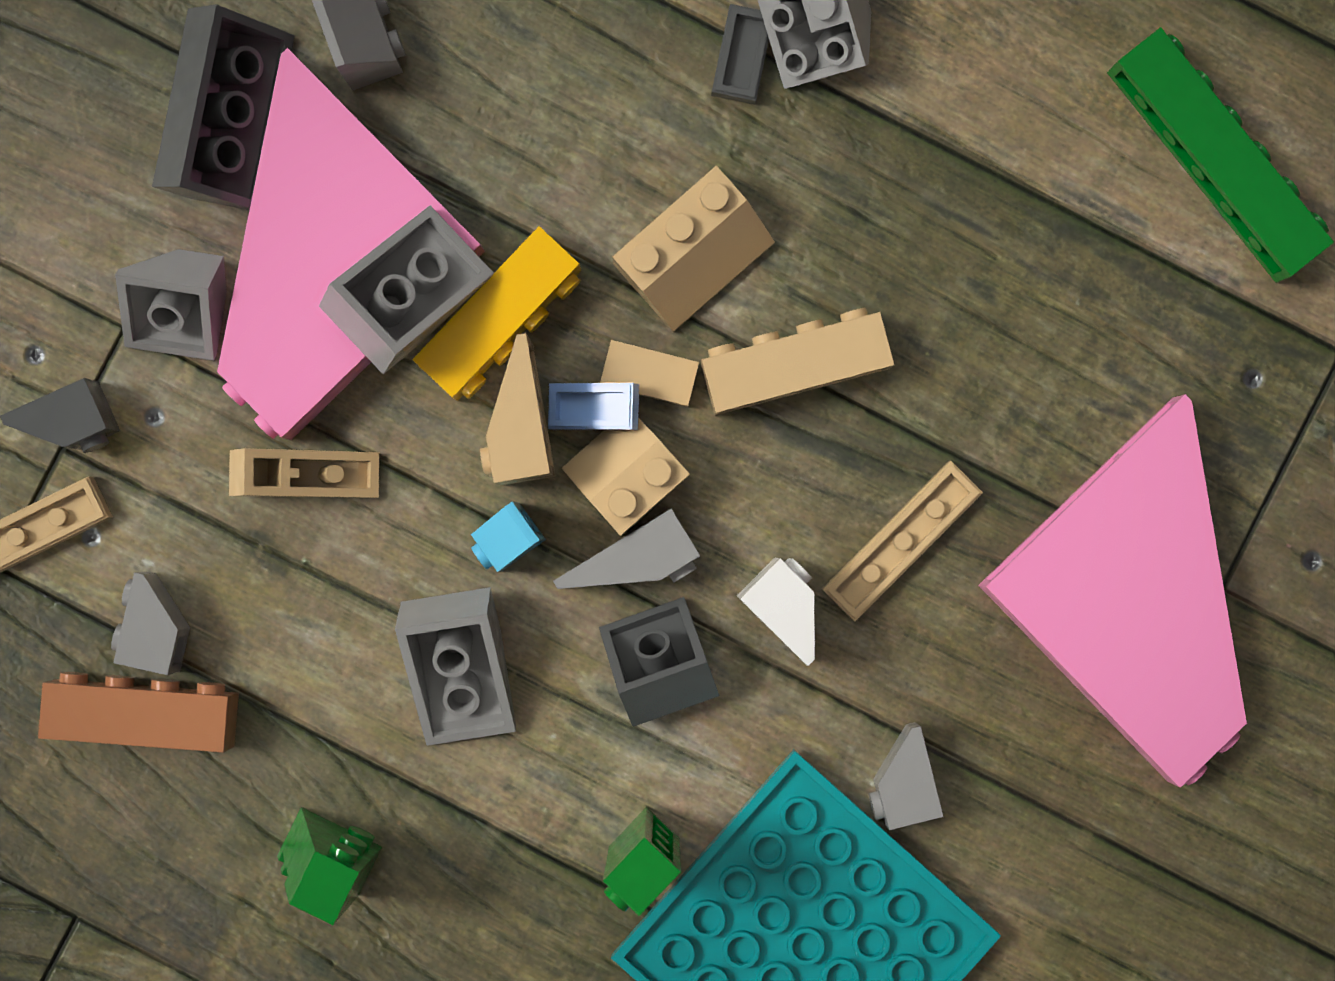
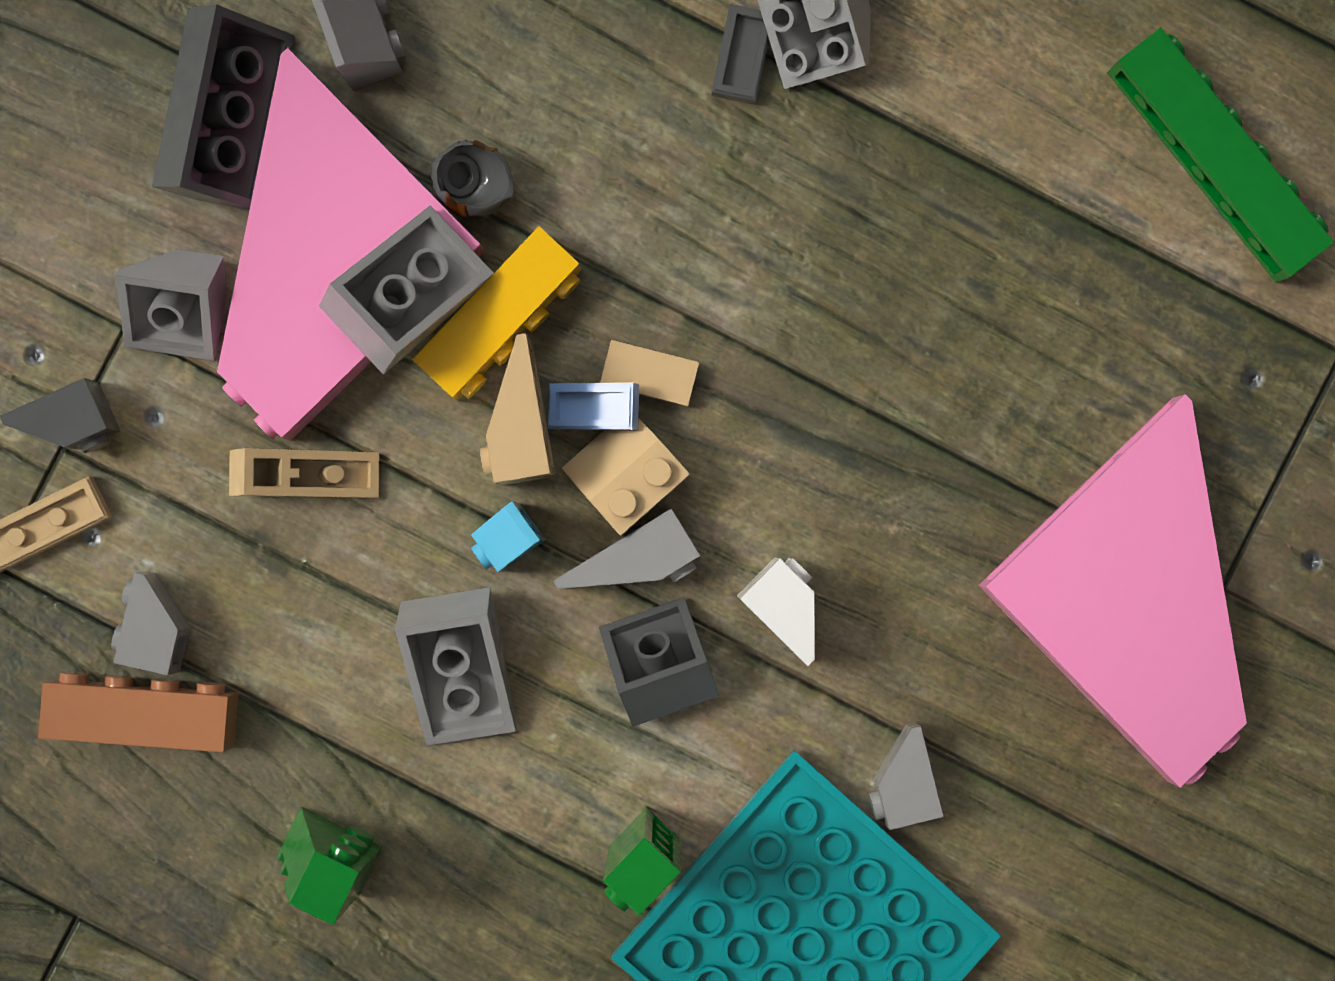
tan slope [612,165,775,332] -> none
tan brick [701,308,894,416] -> none
tan tile [822,461,983,622] -> none
none -> dark grey hair [430,139,515,217]

